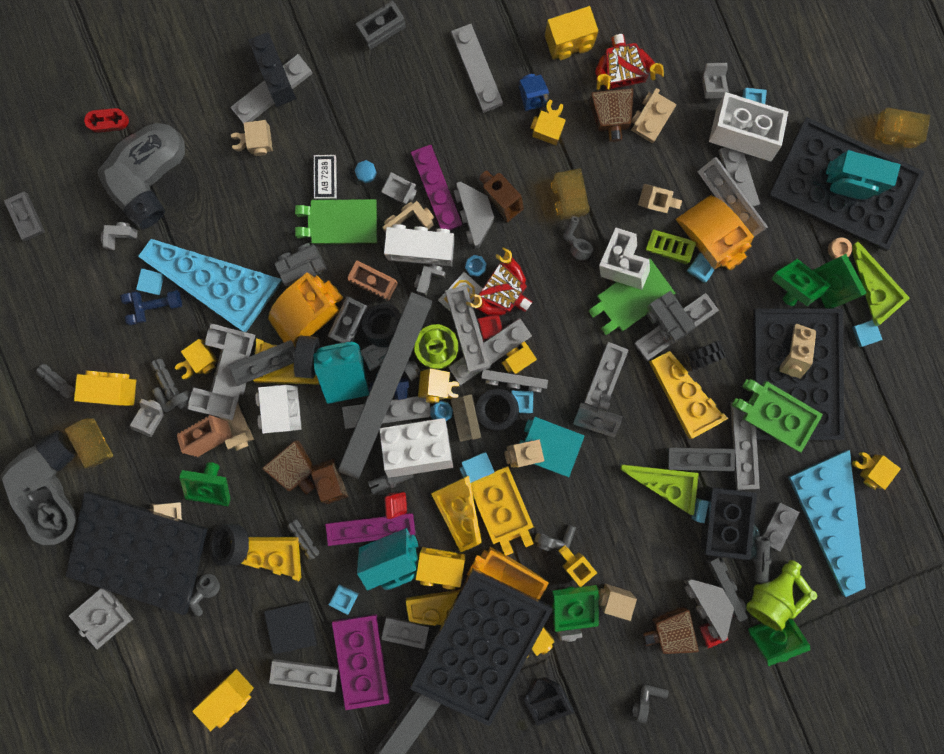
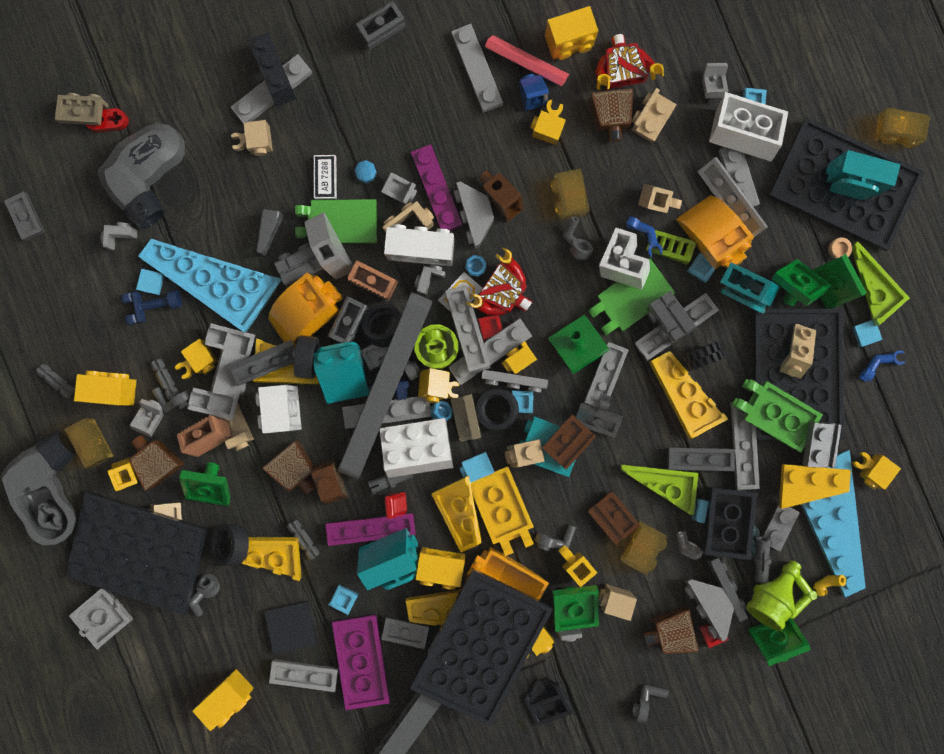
none -> dark tan bracket [55,93,108,125]
none -> yellow brick [107,458,138,491]
none -> reddish brown torso [129,435,185,491]
none -> dark grey slope [256,209,283,256]
none -> light grey slope [304,212,353,280]
none -> coral tile [485,35,569,86]
none -> reddish brown plate [541,414,596,469]
none -> green tile [548,314,609,374]
none -> reddish brown plate [587,491,640,545]
none -> clear yellow brick [620,521,667,575]
none -> blue arm [626,216,663,258]
none -> clear arm [675,531,702,560]
none -> teal brick [720,262,780,314]
none -> yellow wing [779,464,851,509]
none -> plate [803,421,842,468]
none -> yellow arm [813,575,846,596]
none -> blue arm [859,350,905,382]

